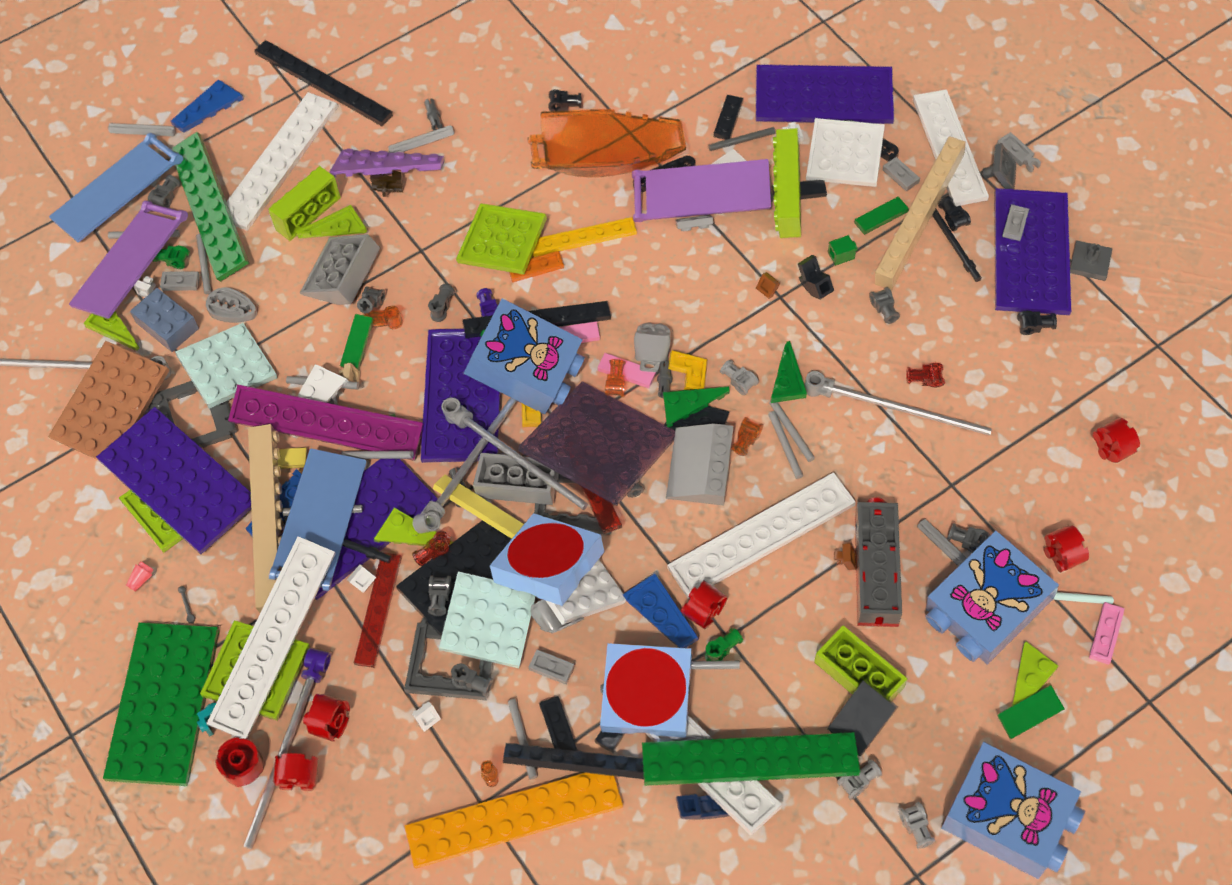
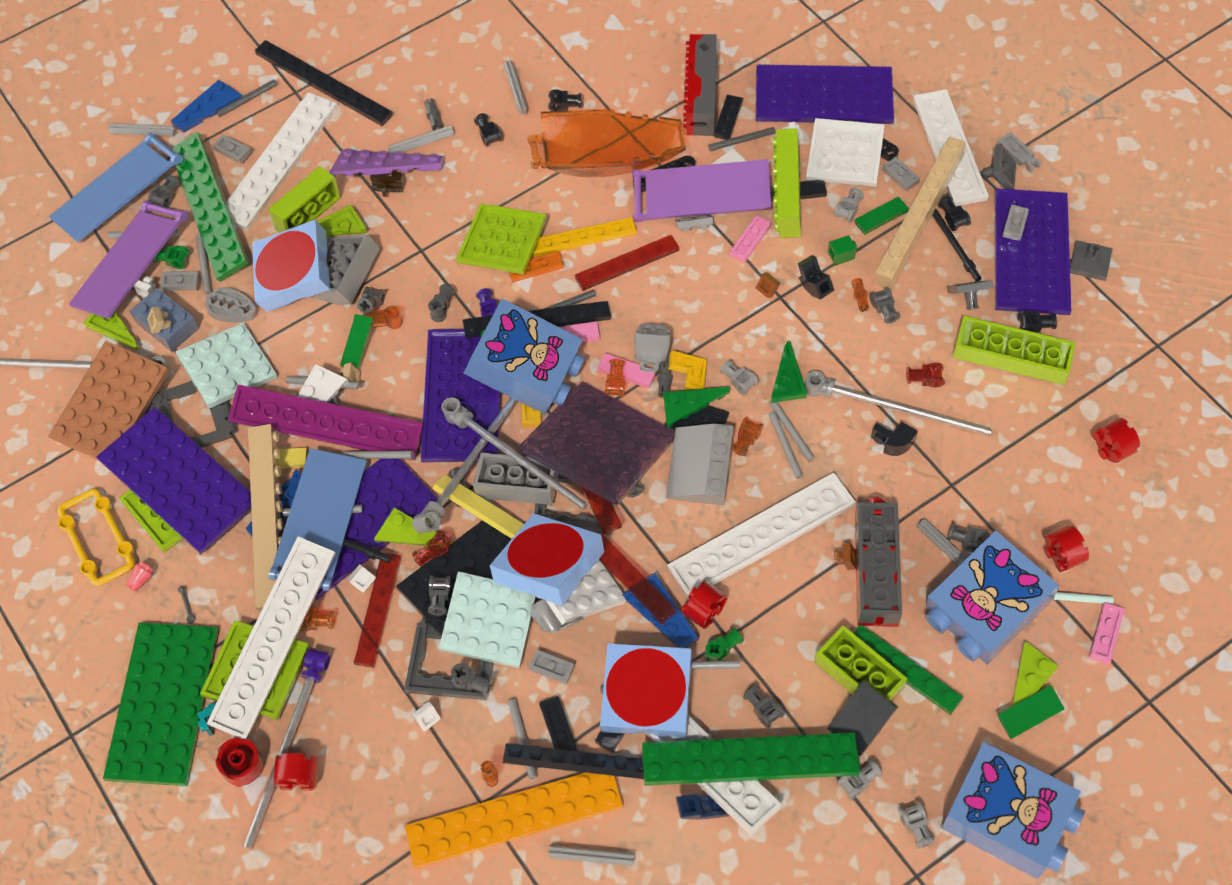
red brick [303,694,350,742] -> none
none -> yellow bar [57,488,135,586]
none -> tan tile [147,307,171,333]
none -> light grey plate [213,135,251,164]
none -> dark grey bar [216,79,277,117]
none -> tile [252,220,330,312]
none -> clear orange connector [299,607,335,631]
none -> black connector [474,113,502,147]
none -> light grey axle [504,60,528,115]
none -> dark grey bar [543,290,596,309]
none -> light grey axle [548,845,634,866]
none -> clear red tile [575,235,679,291]
none -> clear red tile [599,532,677,625]
none -> dark grey piece [683,34,717,136]
none -> bright pink tile [729,214,772,263]
none -> dark grey connector [743,685,785,728]
none -> light grey connector [834,188,864,223]
none -> clear orange axle [851,278,869,312]
none -> green plate [853,624,963,715]
none -> black brick [871,422,918,456]
none -> dark grey tile [947,280,994,310]
none -> lime brick [953,316,1076,385]

